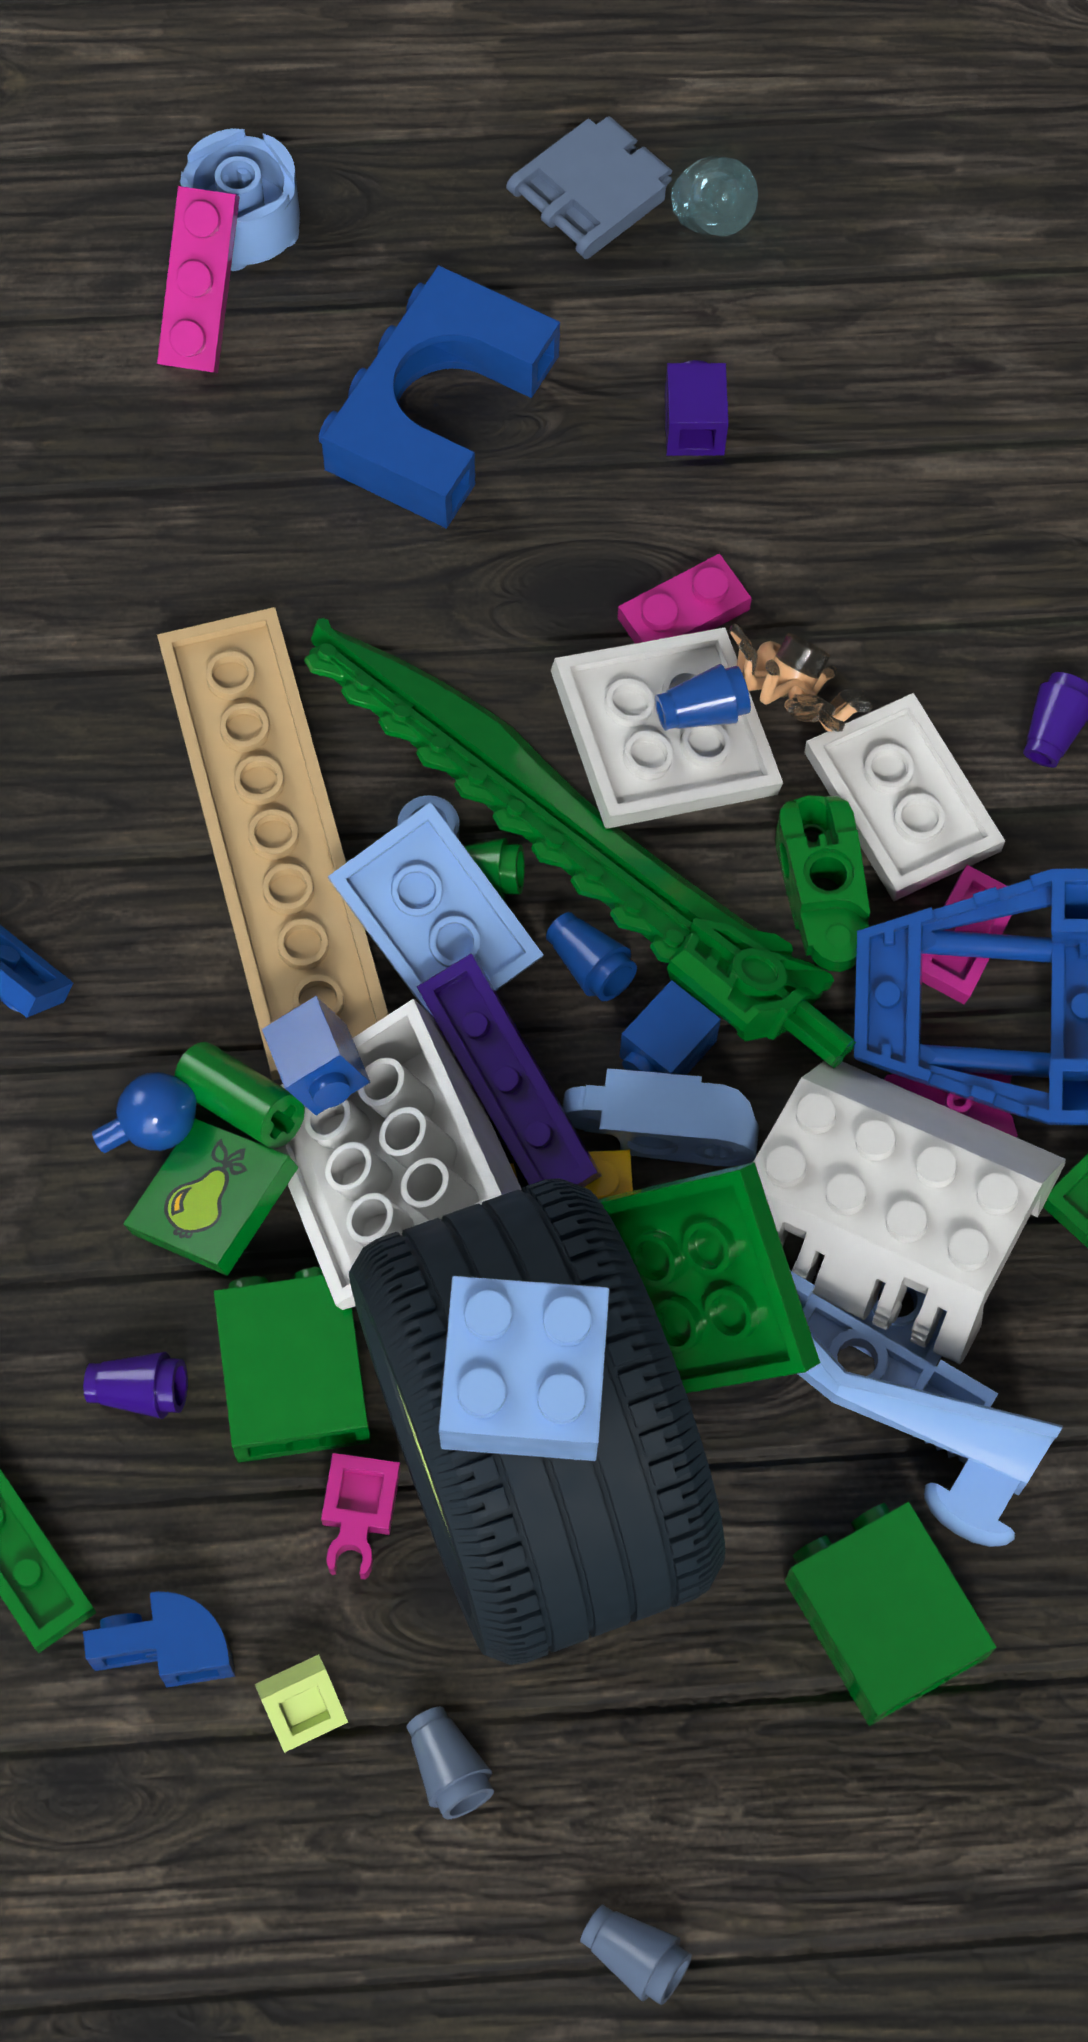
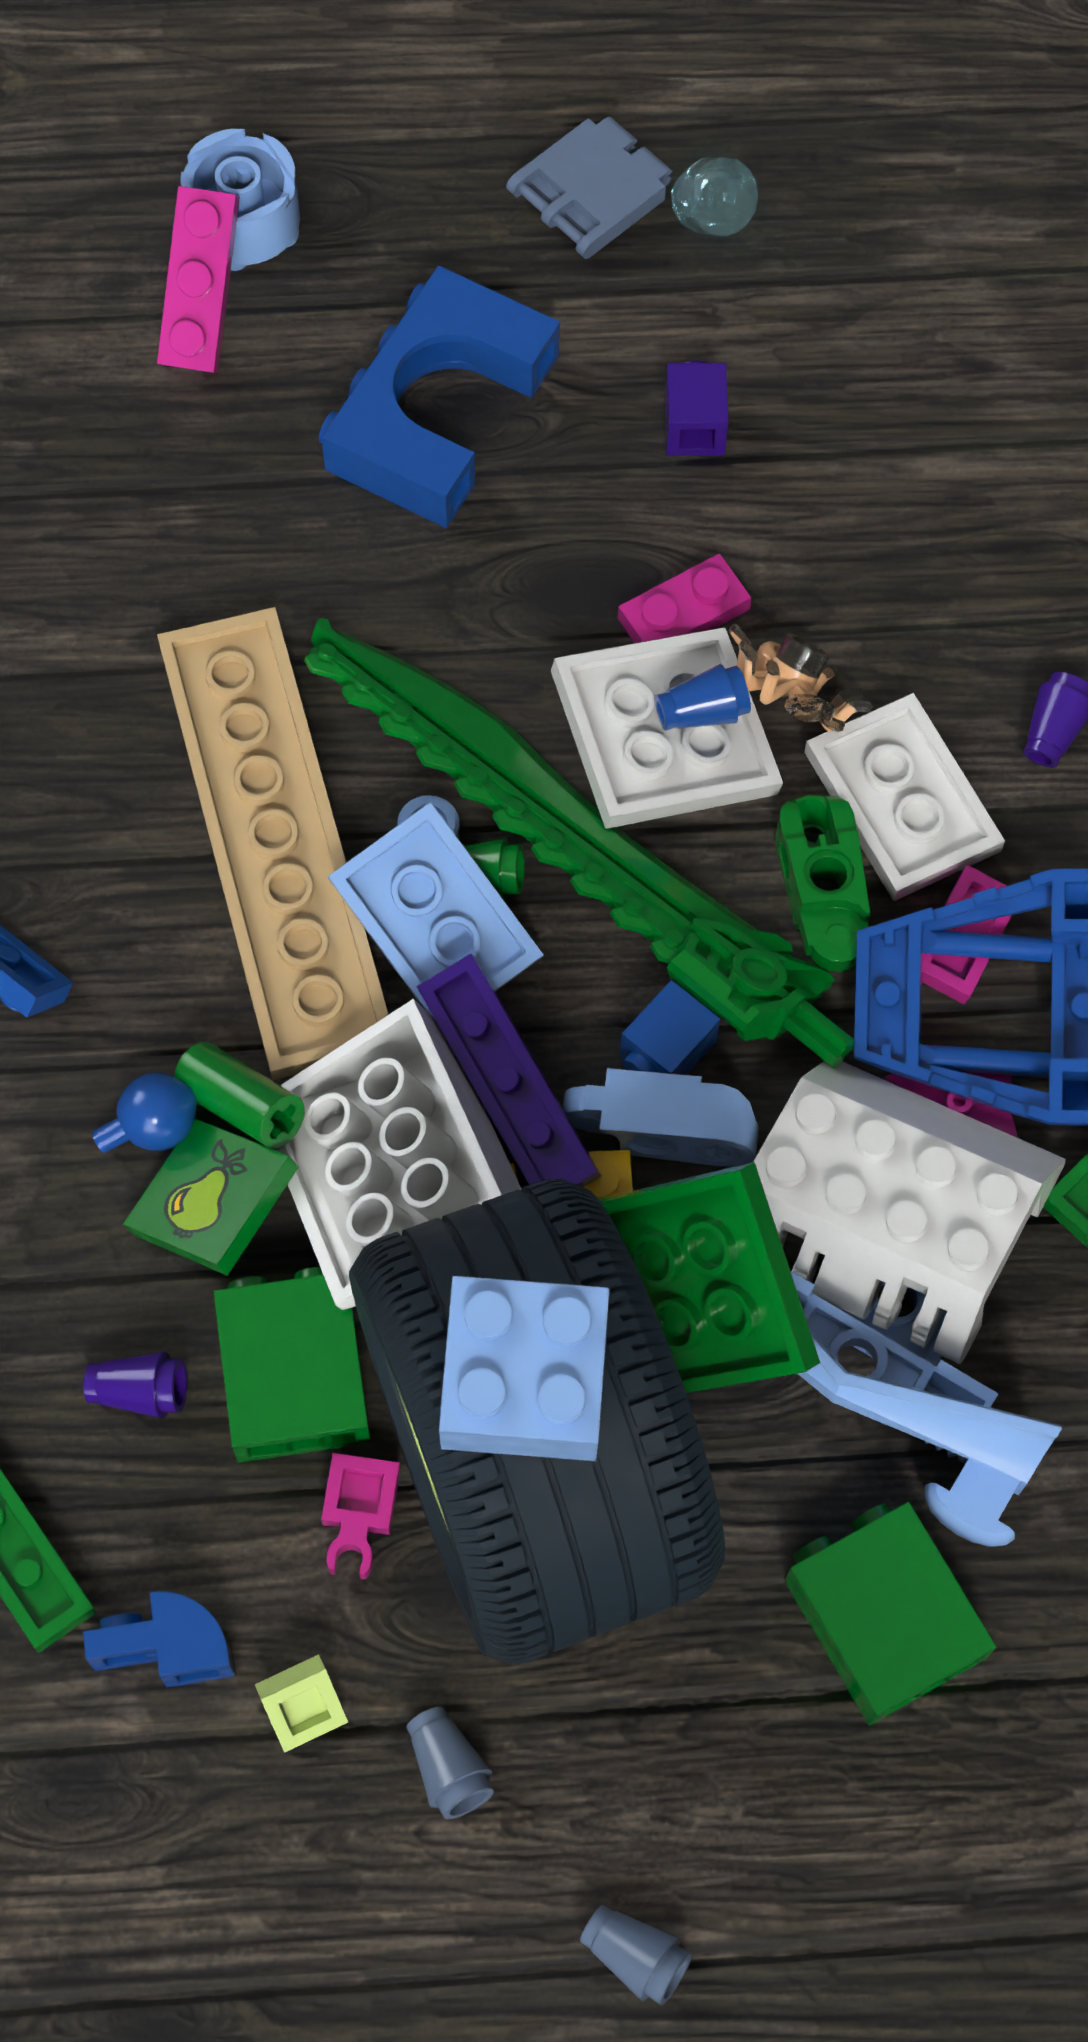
brick [262,996,370,1115] -> none
blue cone [546,912,637,1001] -> none

